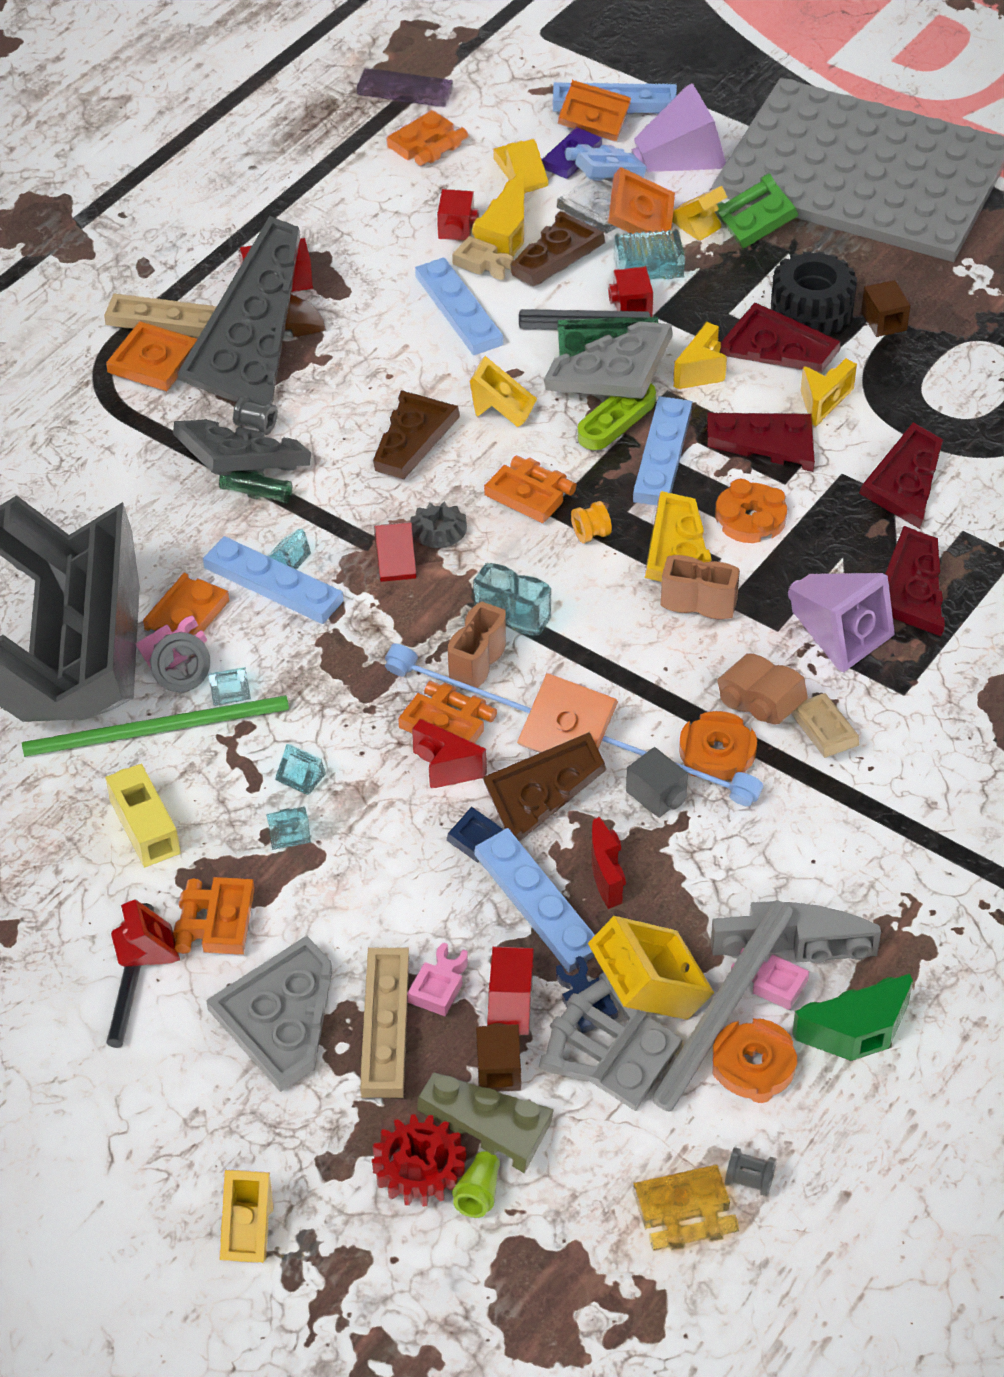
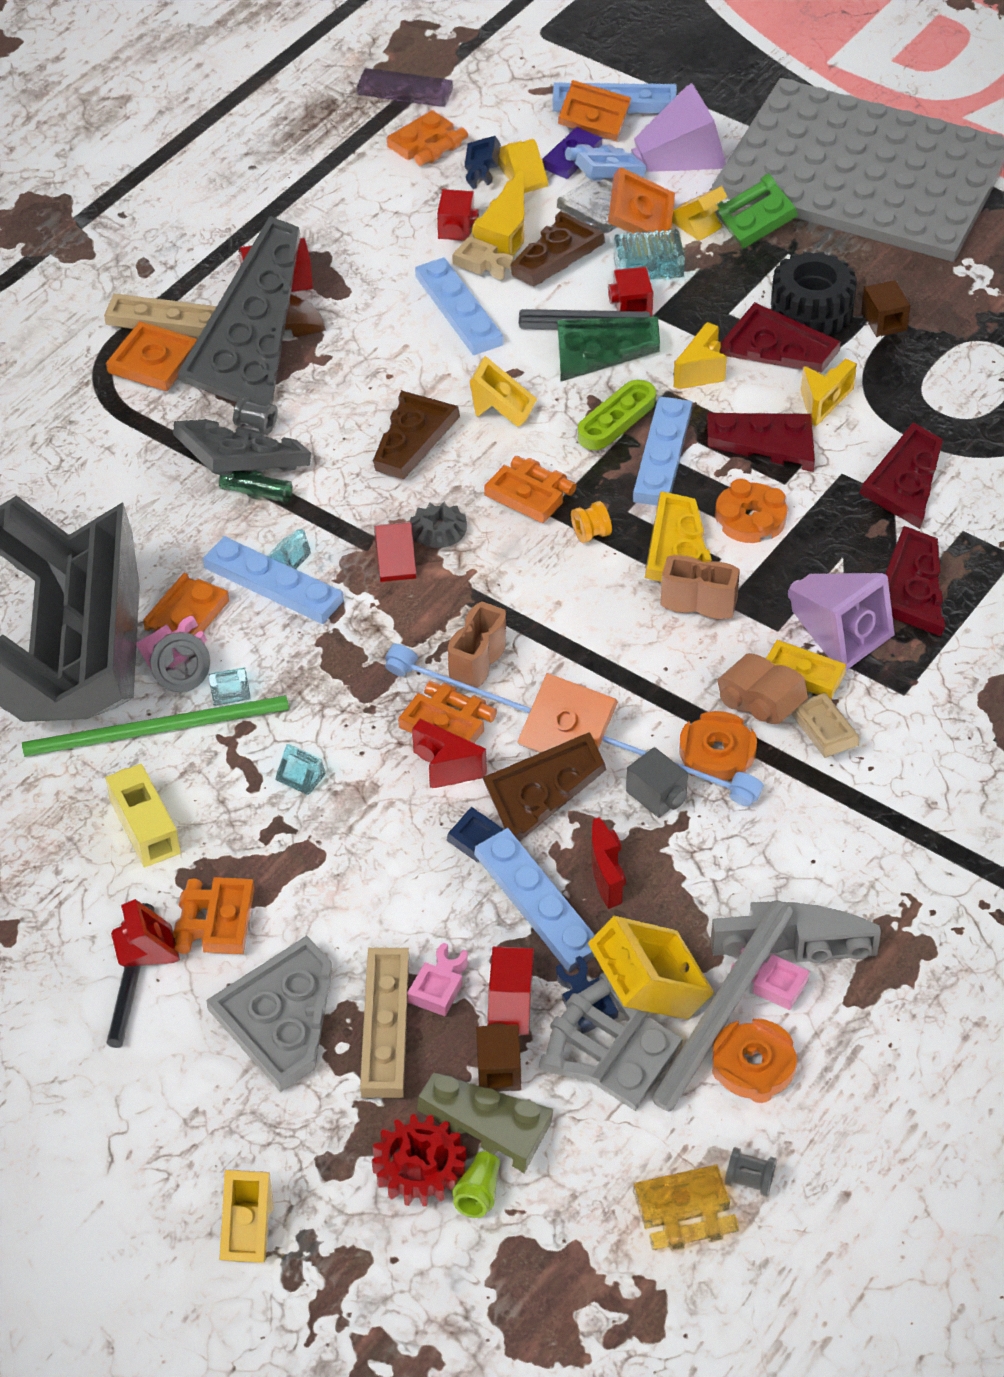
clear light blue plate [266,806,311,850] -> none
clear light blue brick [473,563,551,635] -> none
light grey plate [544,322,673,398] -> none
green slope [792,974,913,1061] -> none
none -> dark blue plate [464,135,501,189]
none -> yellow plate [766,640,847,699]

